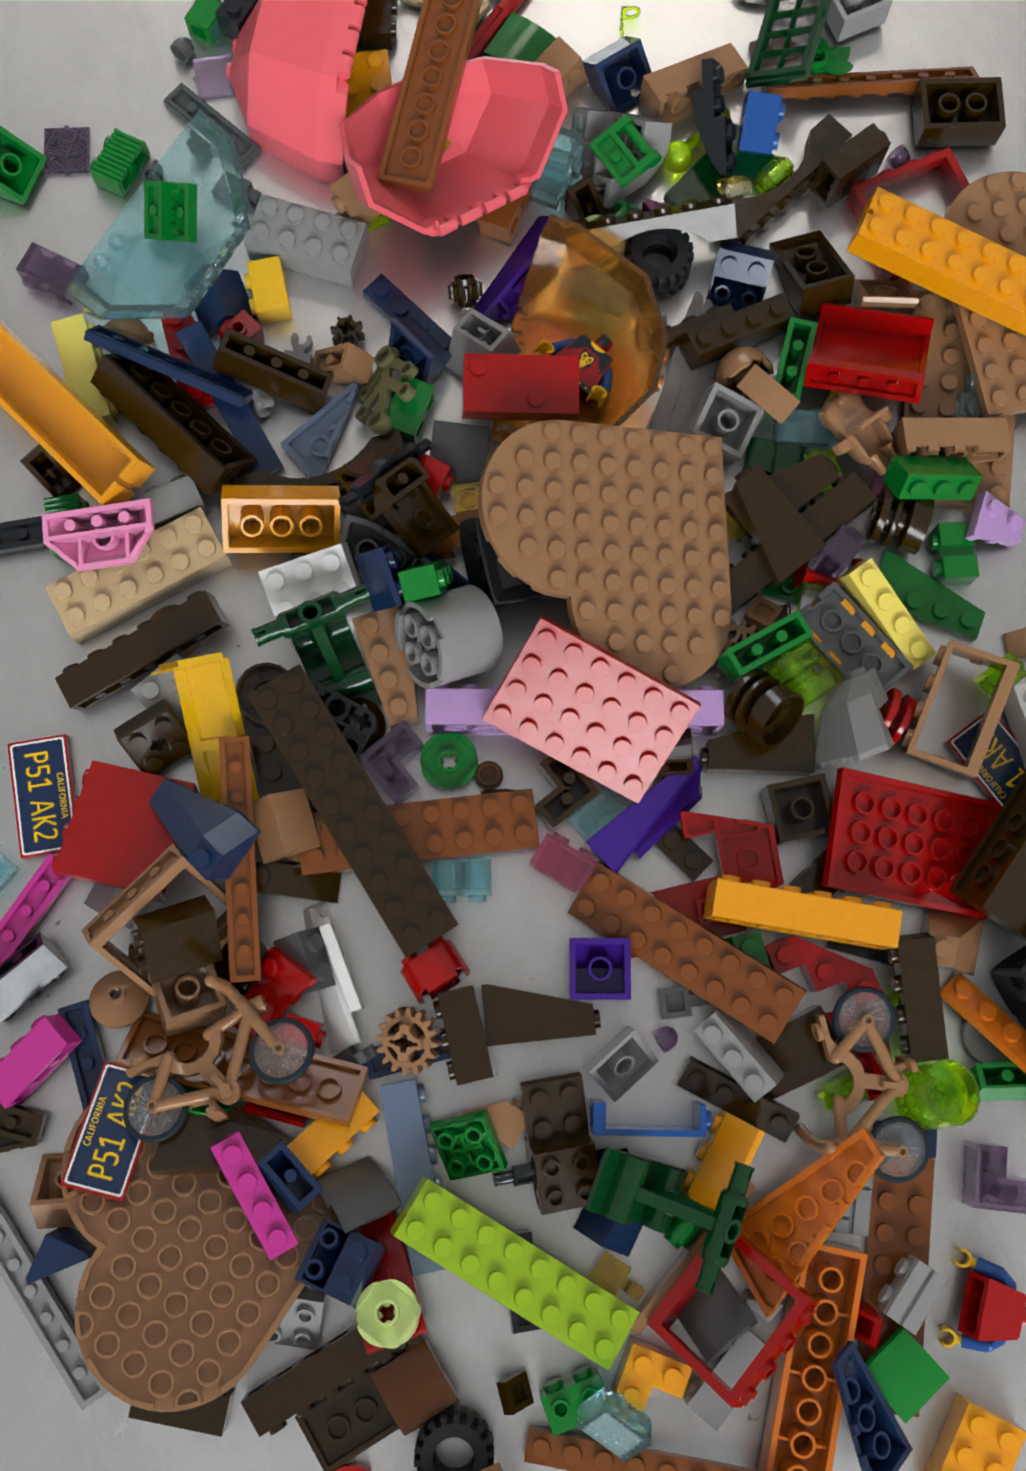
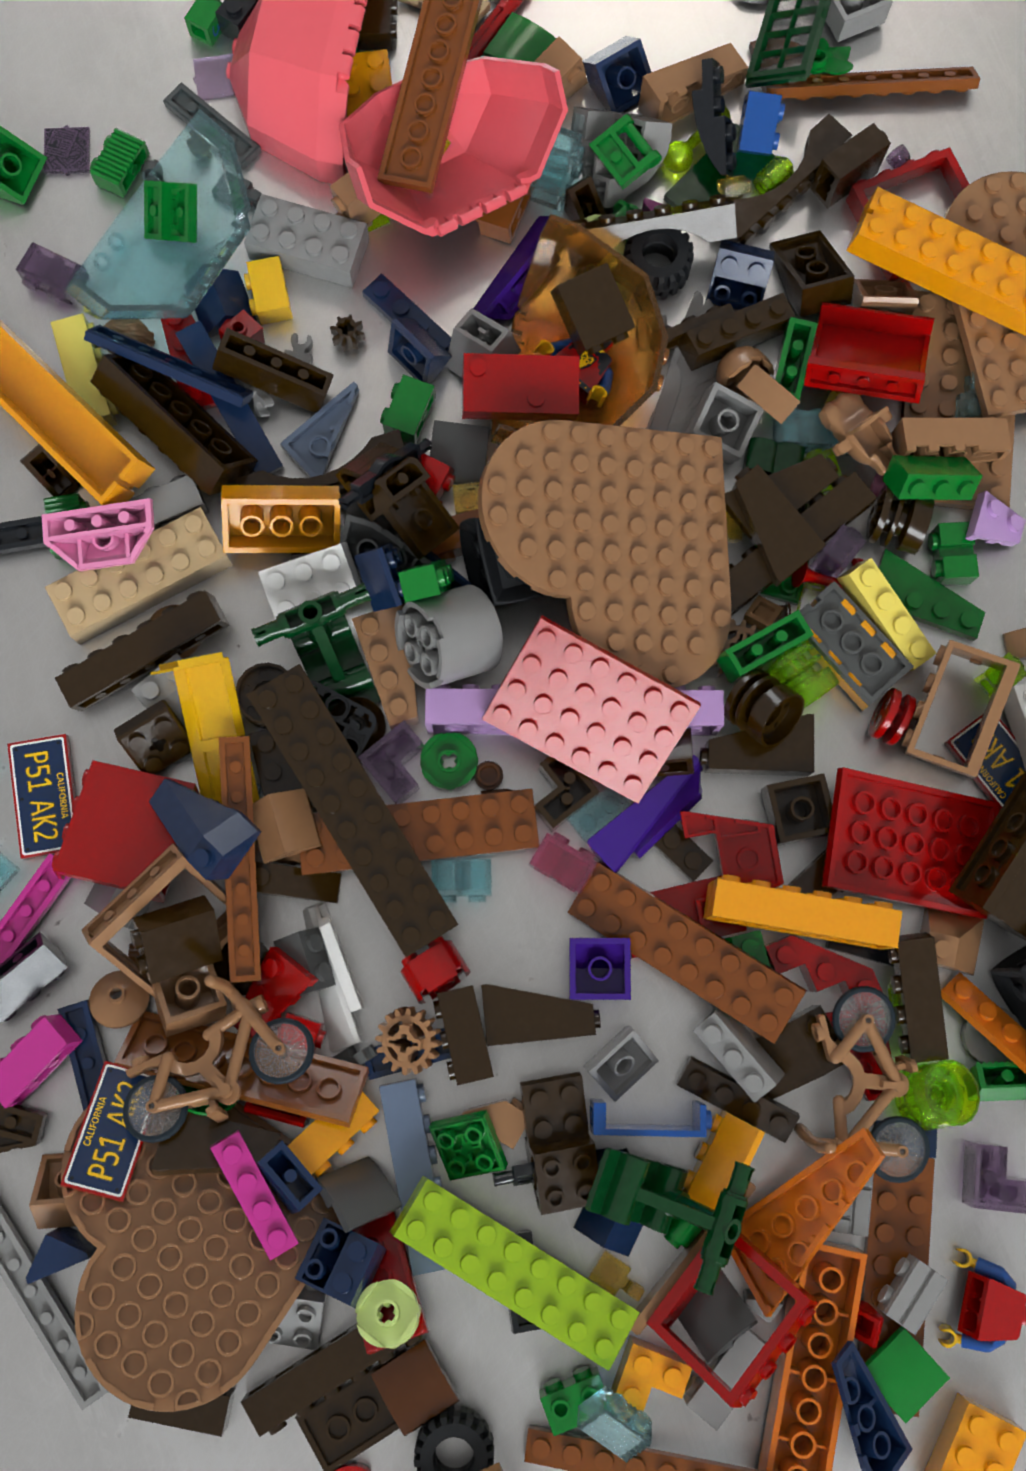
dark grey hinge [170,37,194,63] -> none
medium nougat slope [312,342,374,386] -> none
olive plant [355,345,418,435] -> none
dark brown gear [448,274,483,308] -> none
dark brown plate [496,1371,534,1415] -> none
clear neon green piece [619,6,641,39] -> none
clear purple hinge [652,1026,678,1053] -> none
dark grey plate [658,986,711,1020] -> none
light grey brick [814,666,894,770] -> none
clear neon green brick [816,1069,869,1114] -> none
dark brown brick [911,77,1006,147] -> none
none -> dark brown brick [550,263,635,356]

